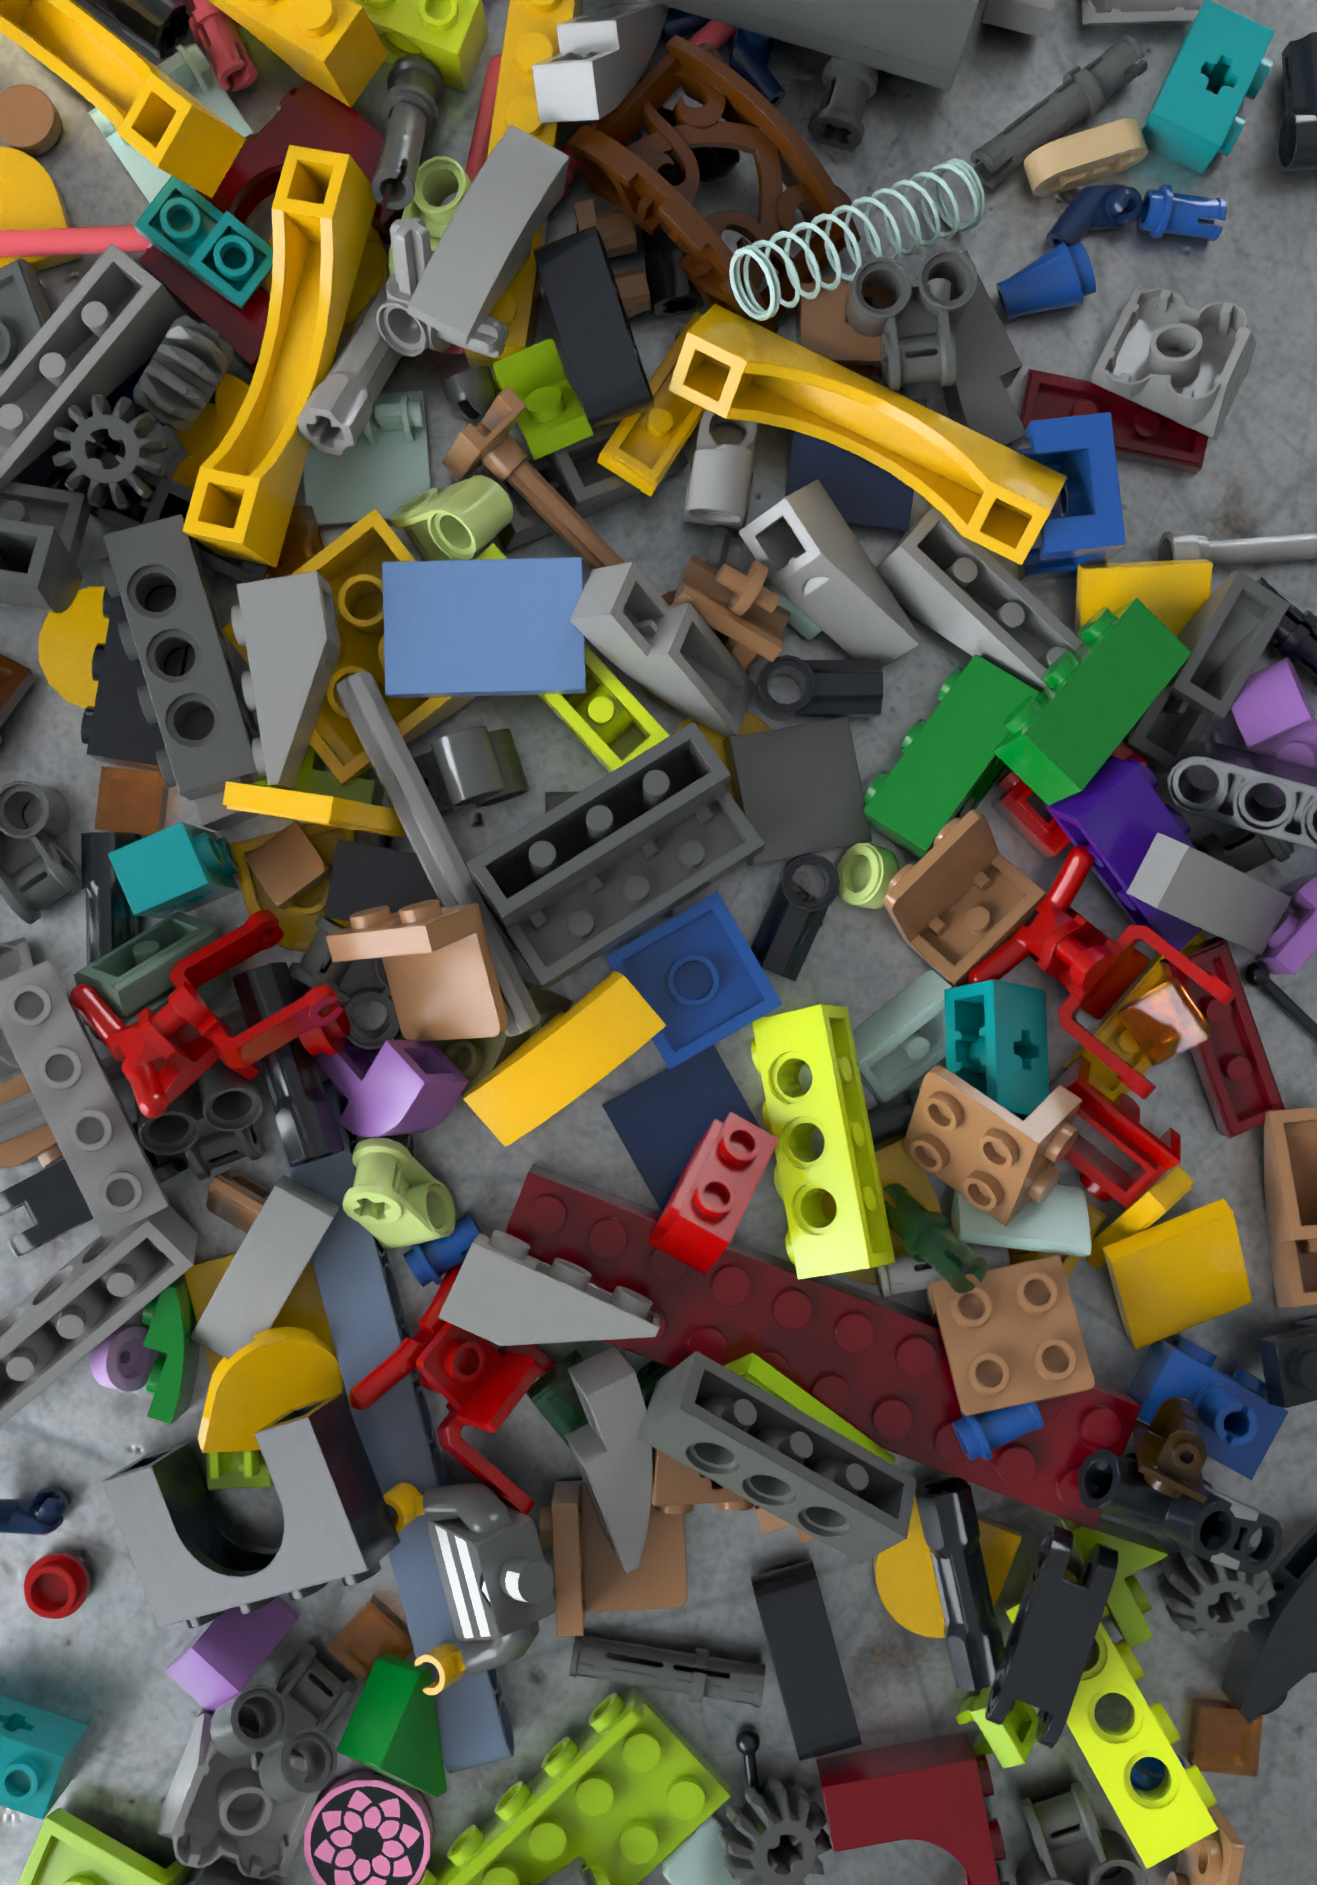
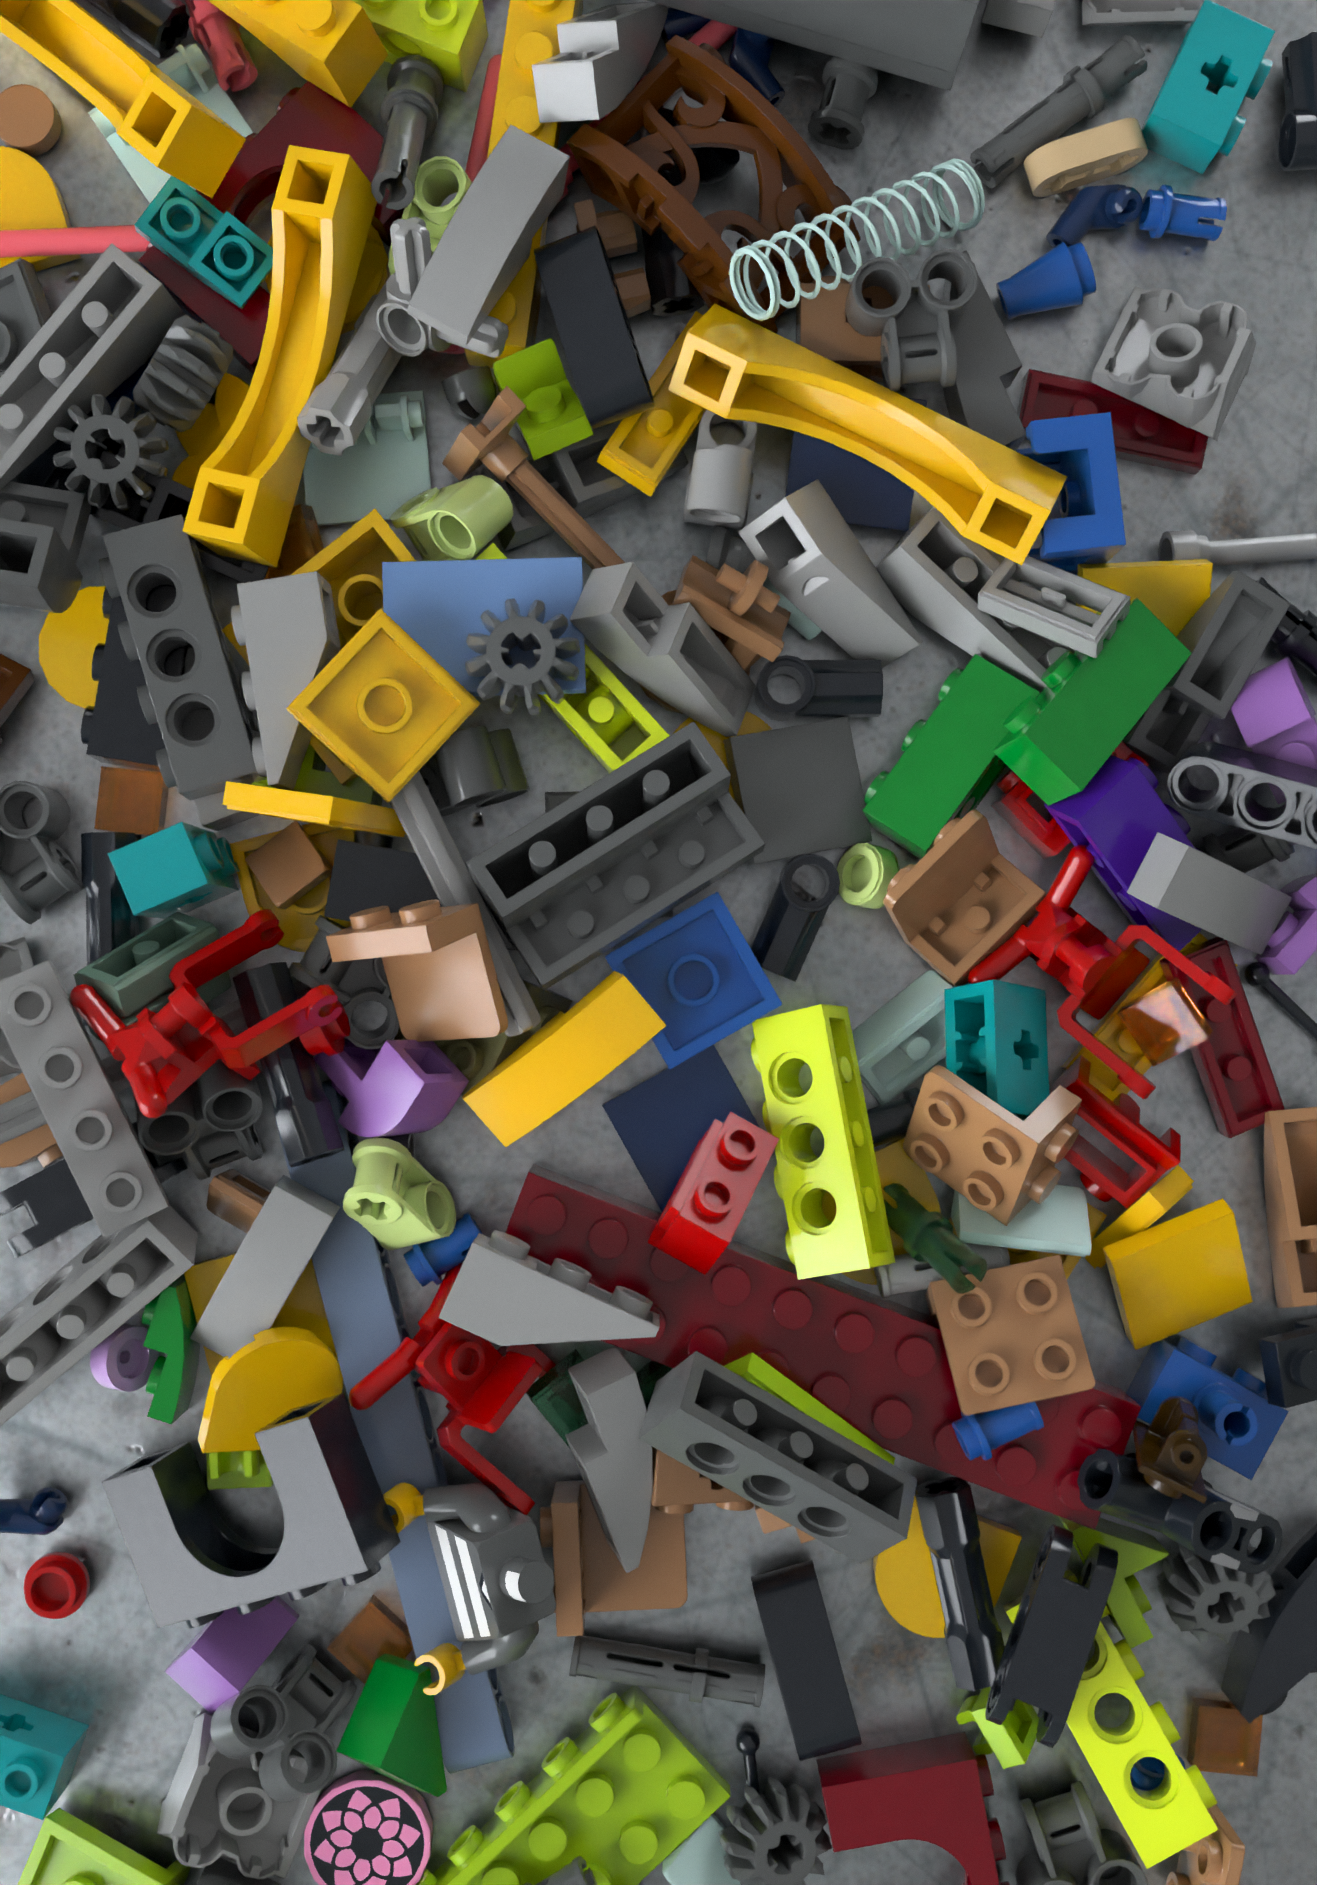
none -> yellow tile [286,608,481,803]
none -> dark grey gear [465,598,580,716]
none -> light grey tile [978,556,1131,659]

